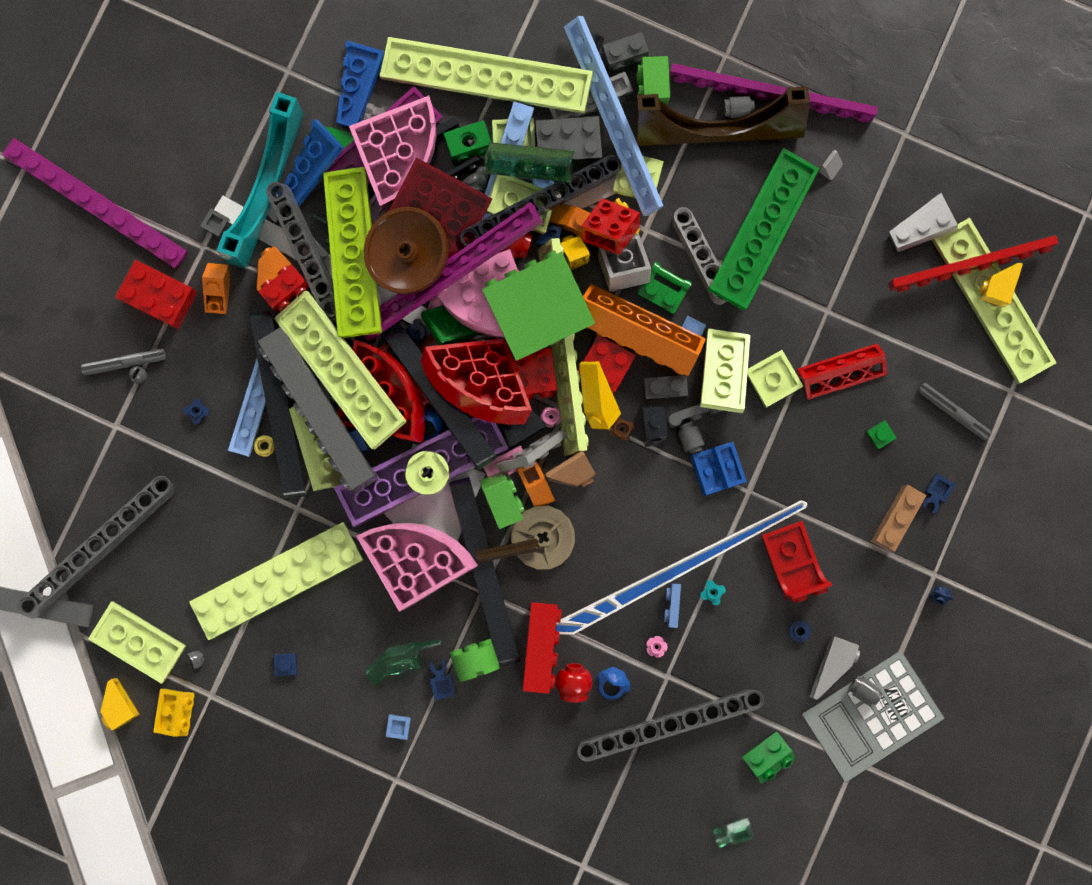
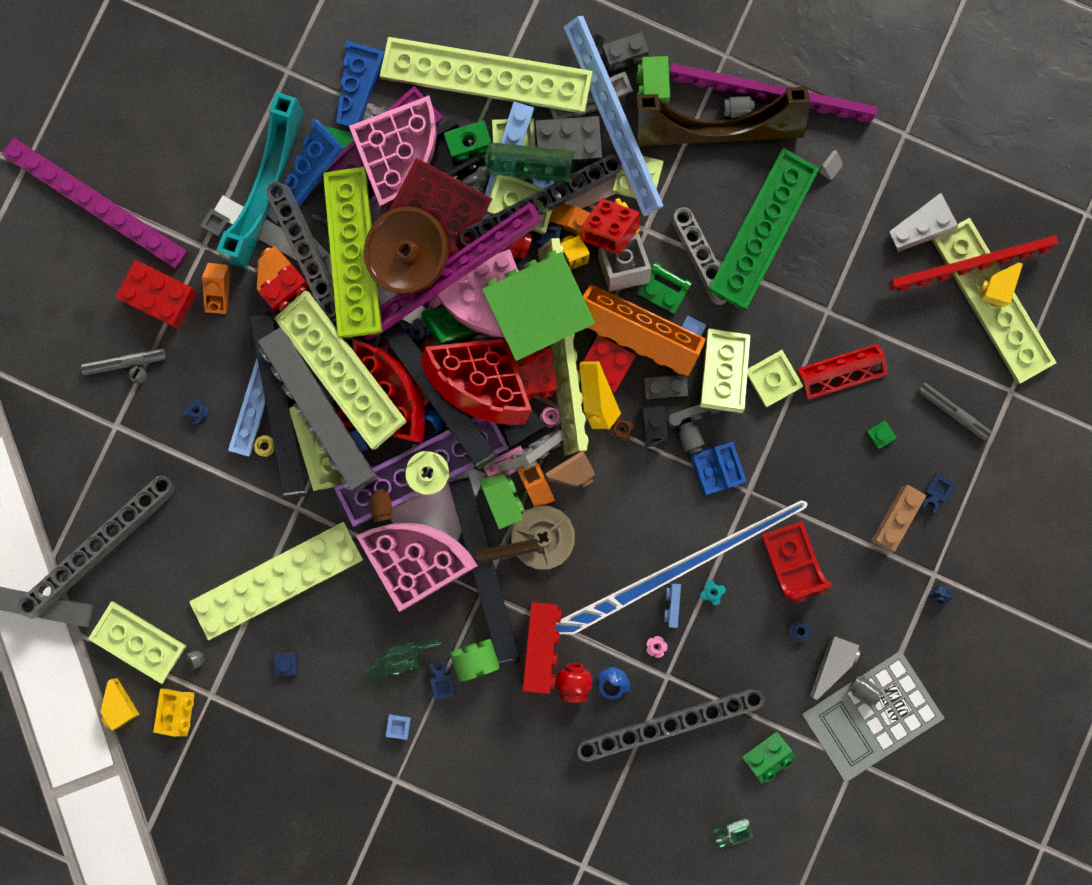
none -> reddish brown brick [368,489,393,522]

